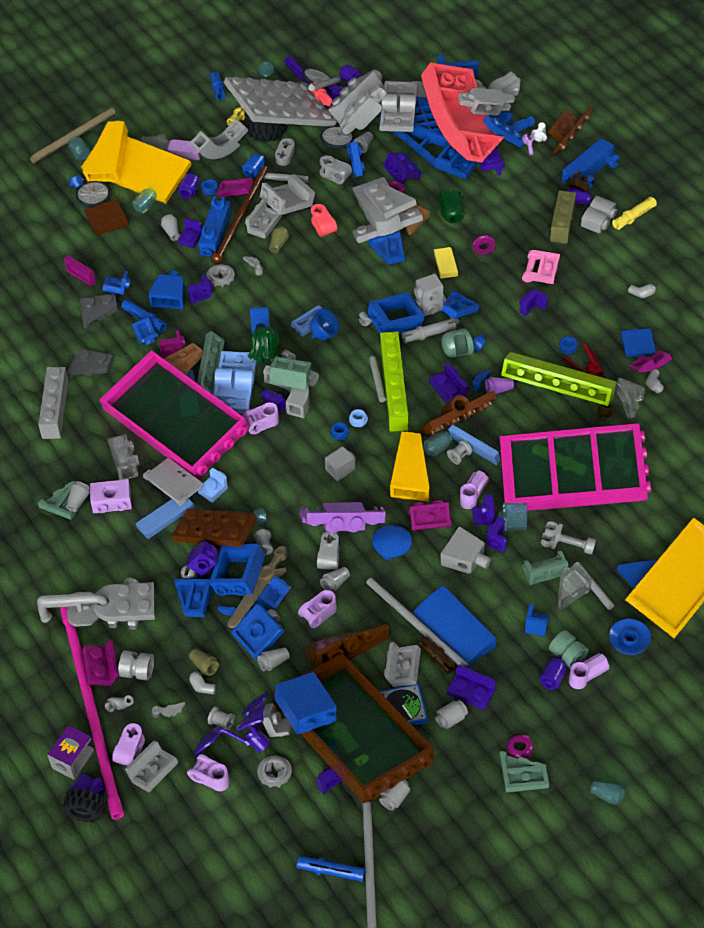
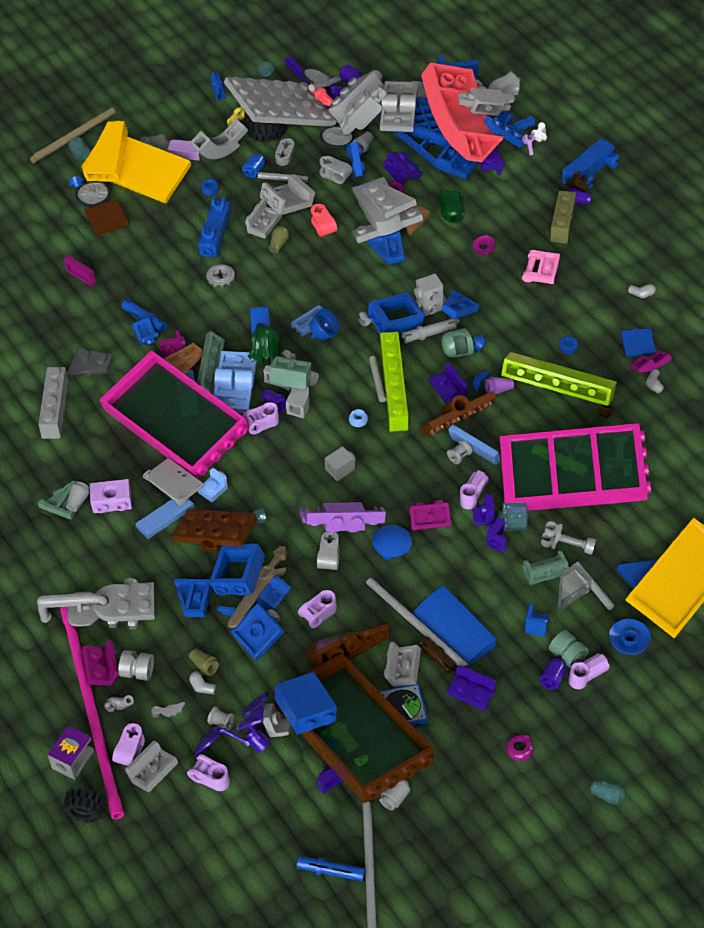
dark purple bracket [70,773,104,797] -> none
dark grey wing [80,293,118,328] -> none
blue bracket [103,271,130,295] -> none
clear brick [108,434,139,480] -> none
clear light blue brick [133,188,157,213] -> none
blue torso [148,270,185,310] -> none
light grey cone [161,214,180,241] -> none
dark purple bracket [178,218,202,248] -> none
dark purple brick [179,173,200,199] -> none
light grey hinge [181,565,197,579] -> none
dark purple bracket [187,274,213,304] -> none
dark purple brick [187,540,219,576] -> none
reddish brown bar [211,166,268,264] -> none
magenta tile [217,178,253,197] -> none
light grey piece [243,256,263,275] -> none
light grey bush [254,529,273,555] -> none
light grey cone [257,647,290,671] -> none
light grey gear [257,756,292,788] -> none
light grey cone [320,567,350,592] -> none
blue plate [330,422,349,440] -> none
yellow slope [390,431,429,502] -> none
clear light blue brick [423,430,452,457] -> none
light yellow tile [434,247,458,279] -> none
light grey brick [435,700,468,729] -> none
light grey torso [441,527,491,574] -> none
sand green wing [499,751,549,792] -> none
dark purple bracket [519,289,548,316] -> none
reddish brown bracket [548,106,593,154] -> none
dark red plant [563,343,604,377] -> none
light grey brick [581,196,617,234] -> none
light yellow pin [612,197,657,230] -> none
clear slope [616,378,645,418] -> none

